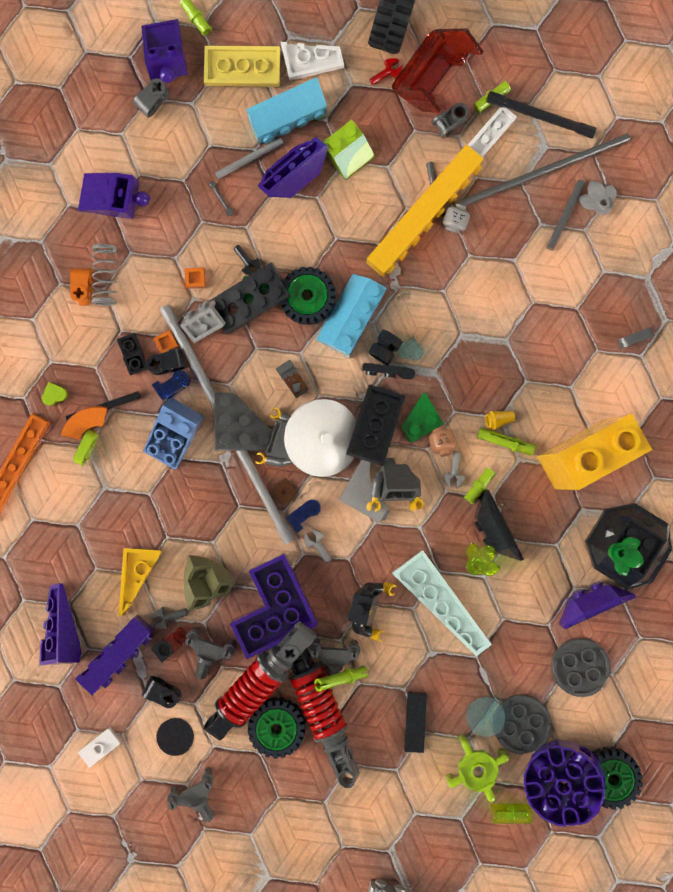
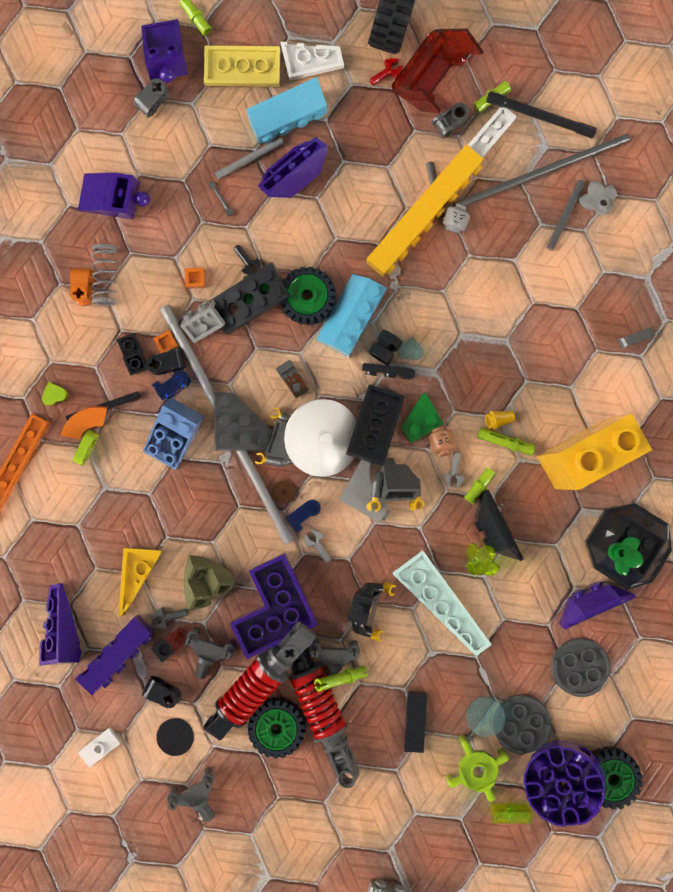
lime slope [323,119,375,180] -> none

